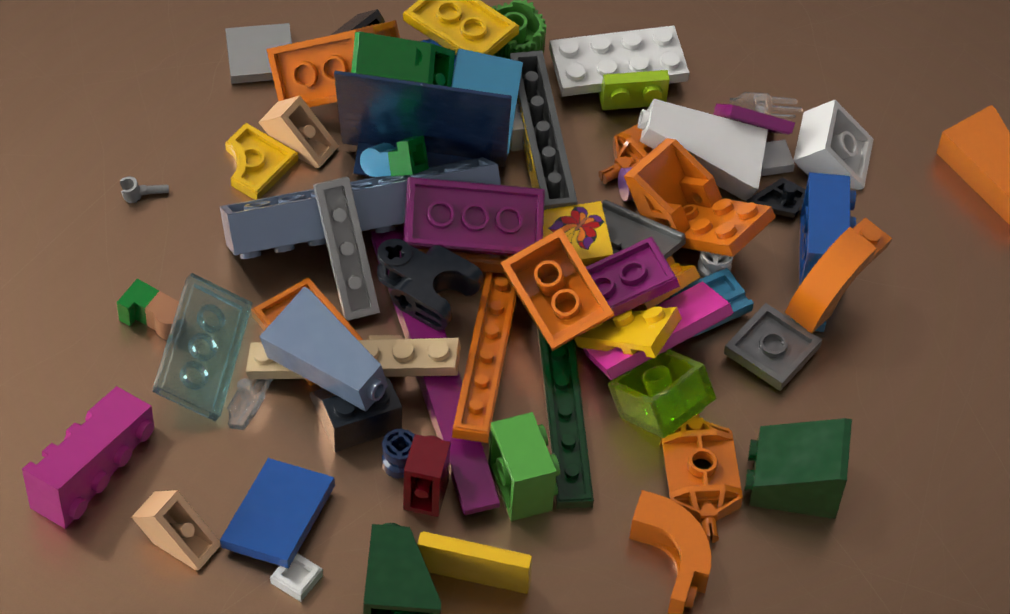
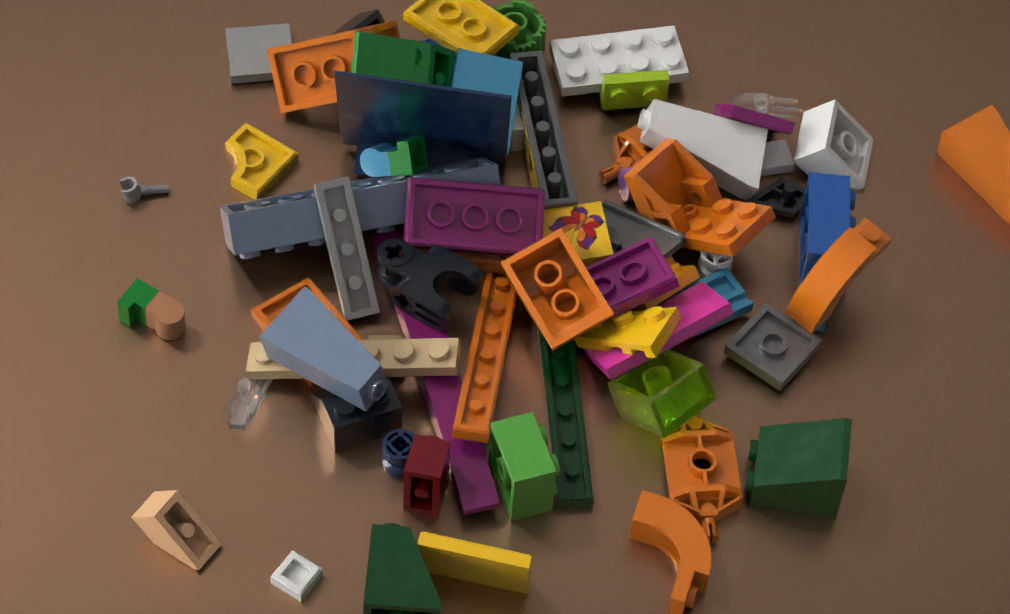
dark pink wedge [22,386,154,529] -> none
clear light blue tile [152,273,253,421] -> none
blue tile [220,458,335,568] -> none
light nougat slope [258,95,339,168] -> none

